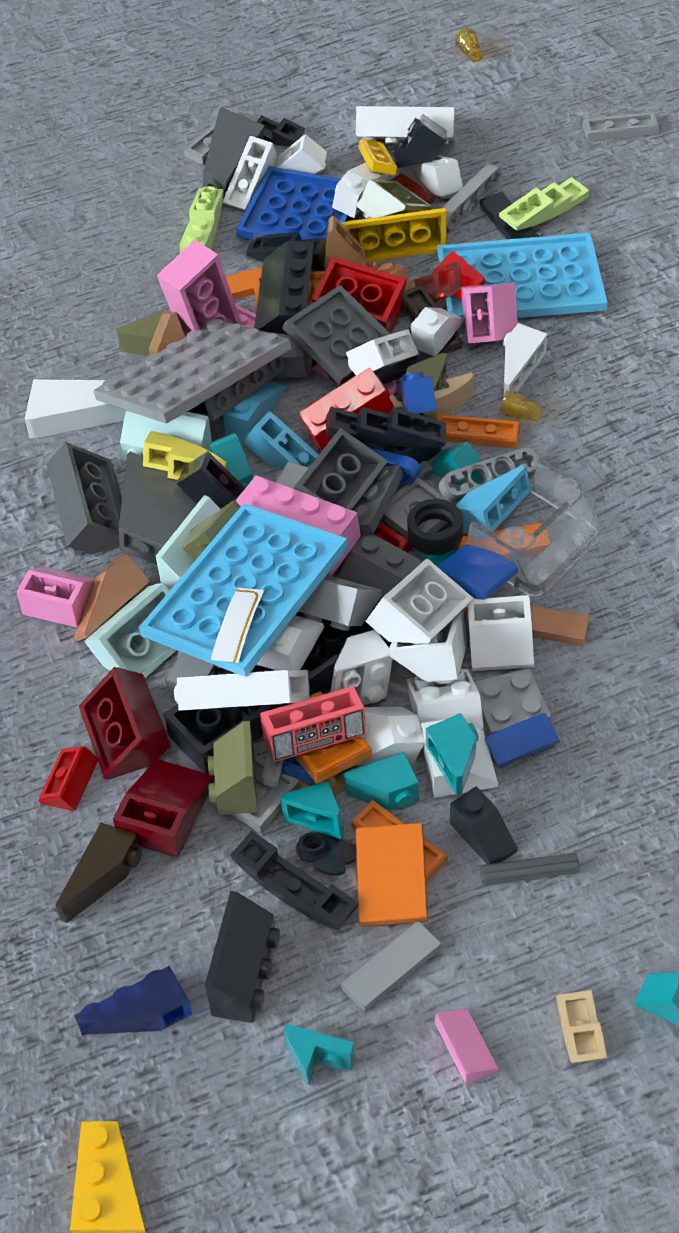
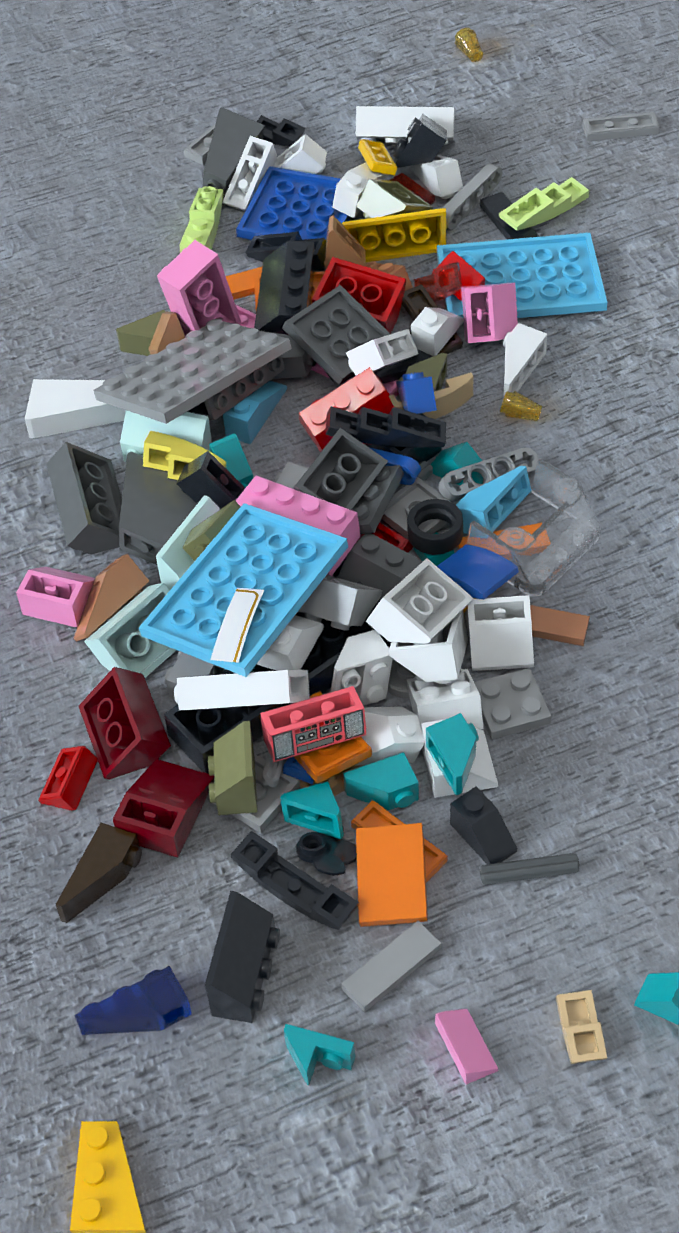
medium azure slope [242,411,319,471] -> none
orange tile [436,414,520,448] -> none
blue slope [485,713,560,768] -> none

